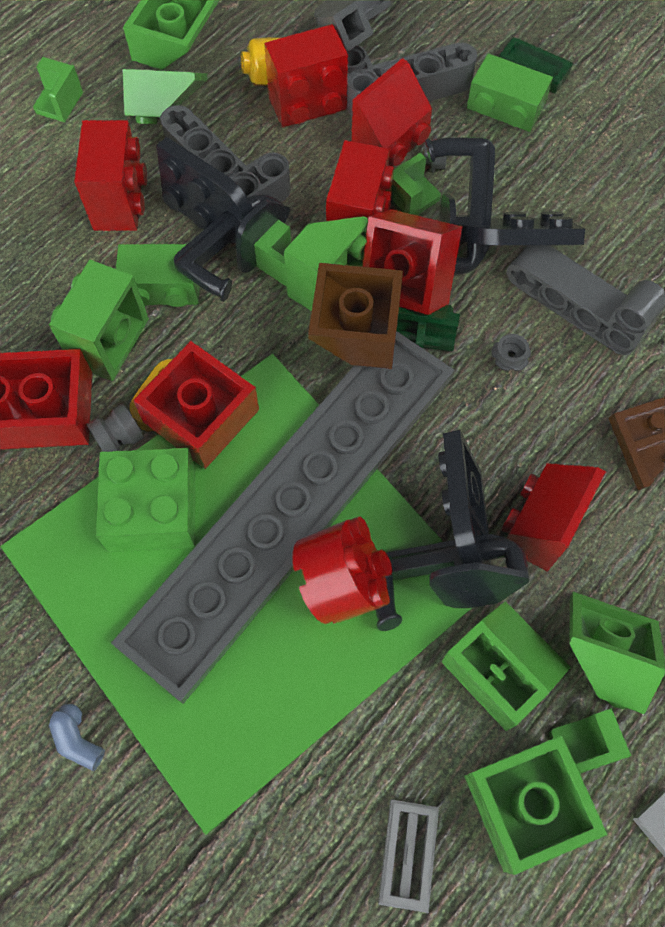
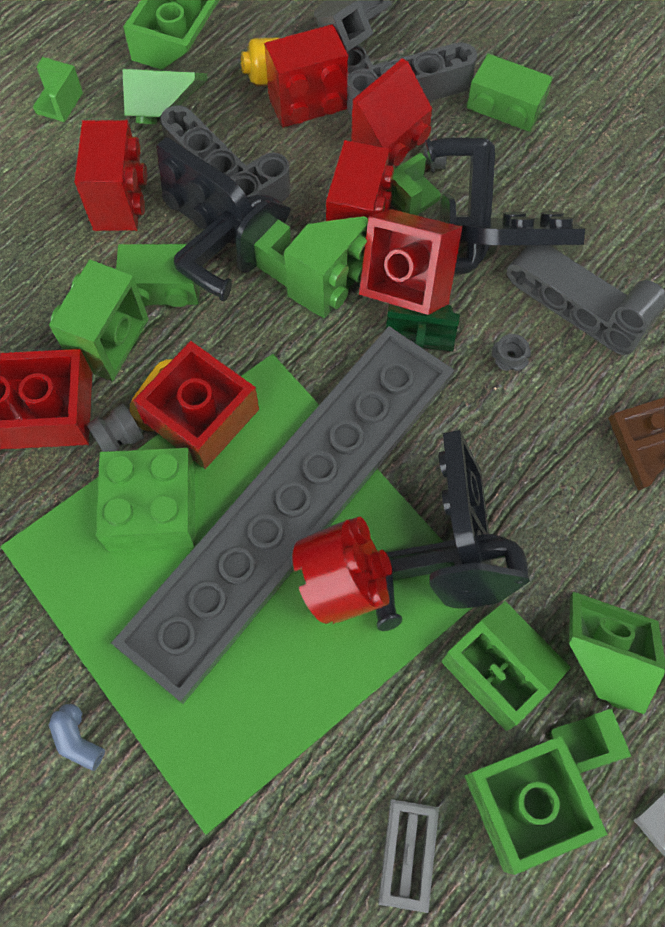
reddish brown slope [308,263,403,369] -> none
dark green tile [498,37,573,94] -> none
red slope [501,463,606,572] -> none

